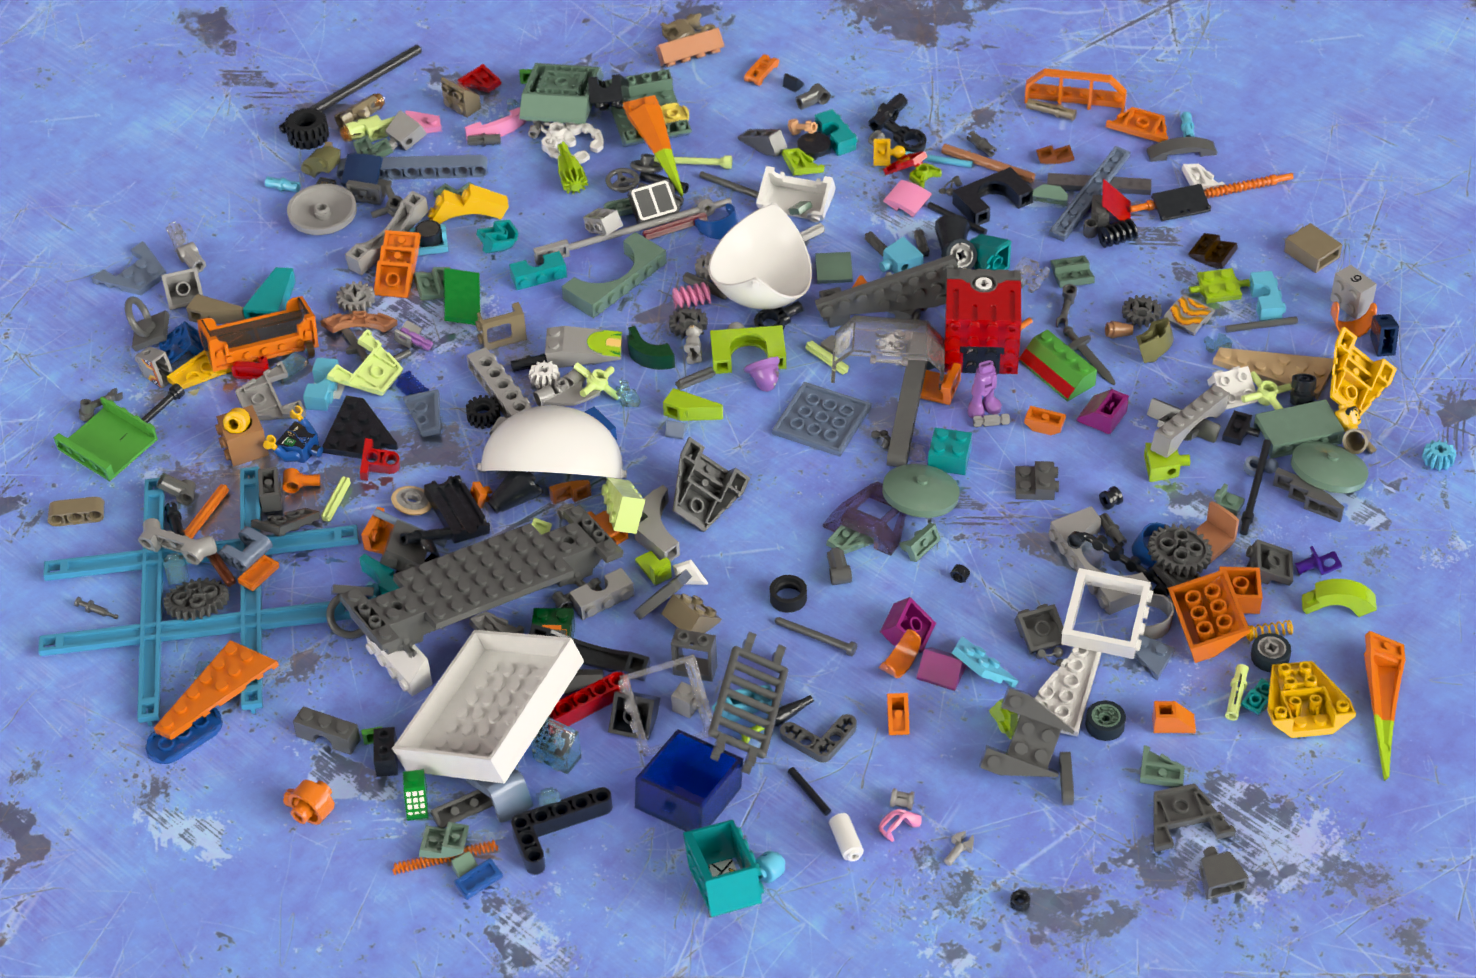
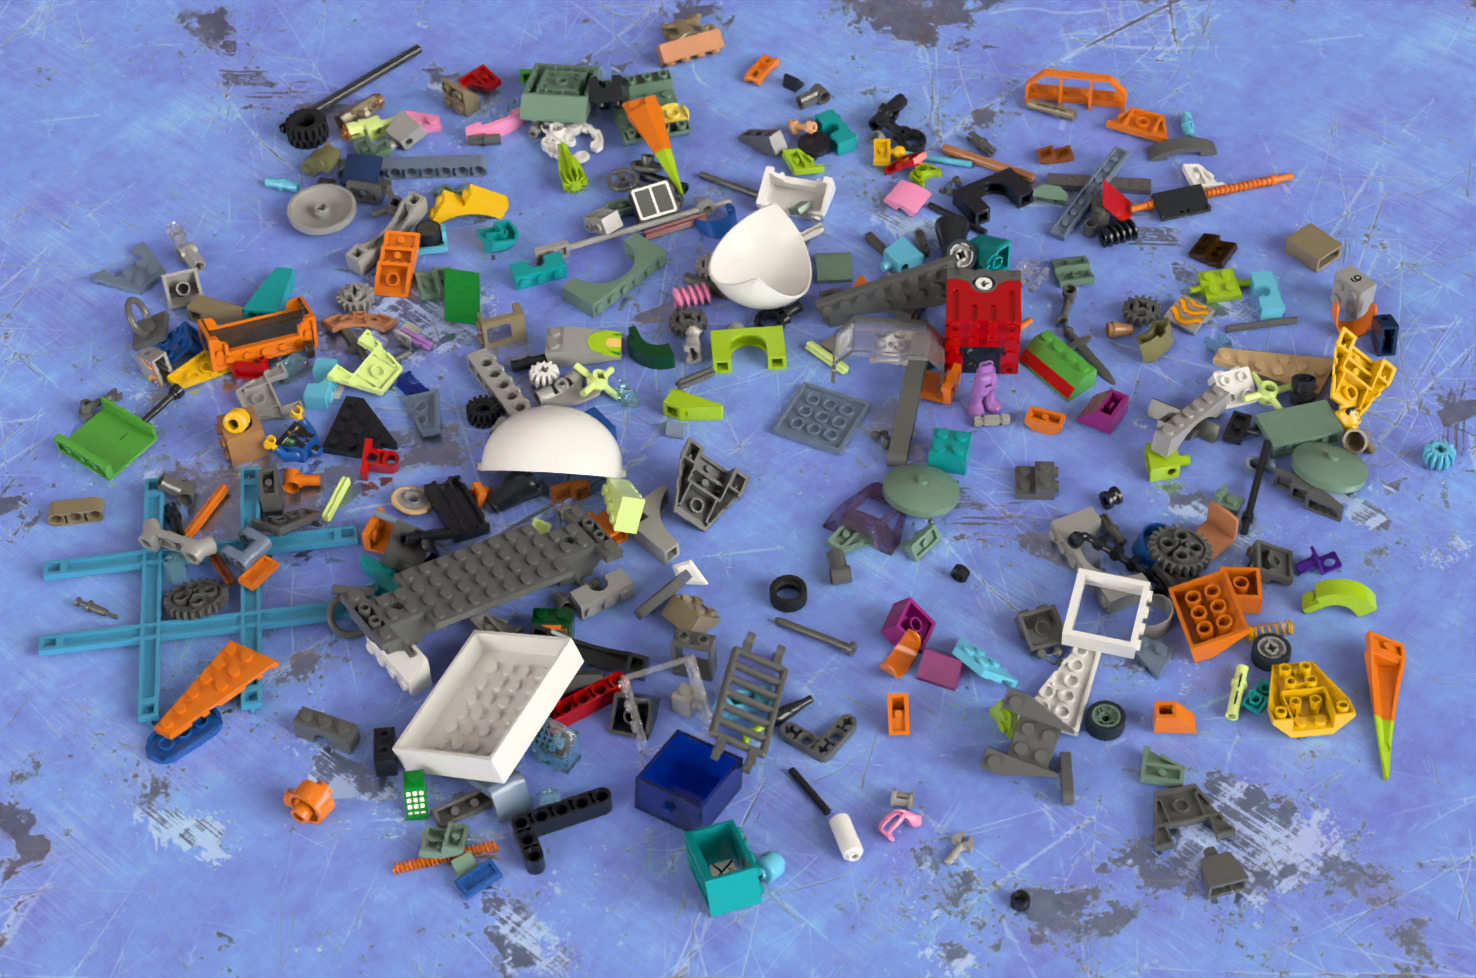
bright green slope [361,726,383,745] -> none
lime bracket [635,551,672,586] -> none
yellowish green piece [654,155,732,169] -> none
medium lavender piece [743,356,780,392] -> none

